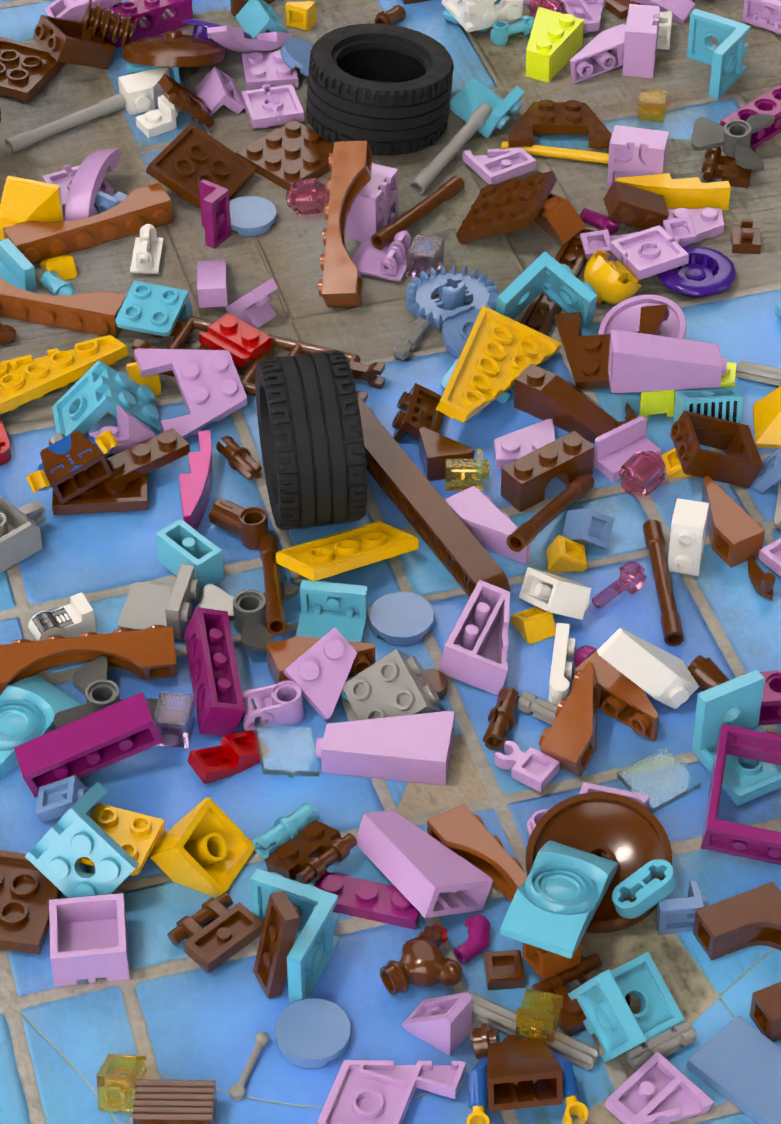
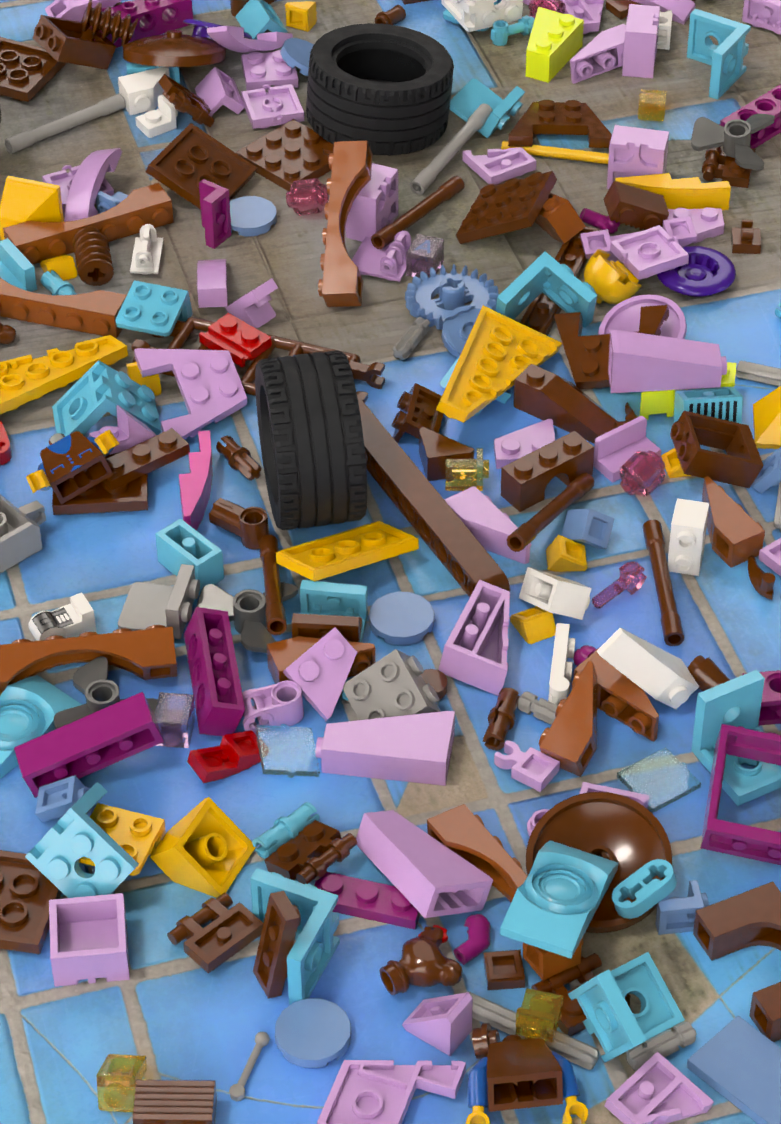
none -> reddish brown piece [73,227,114,286]
none -> reddish brown panel [291,613,362,642]

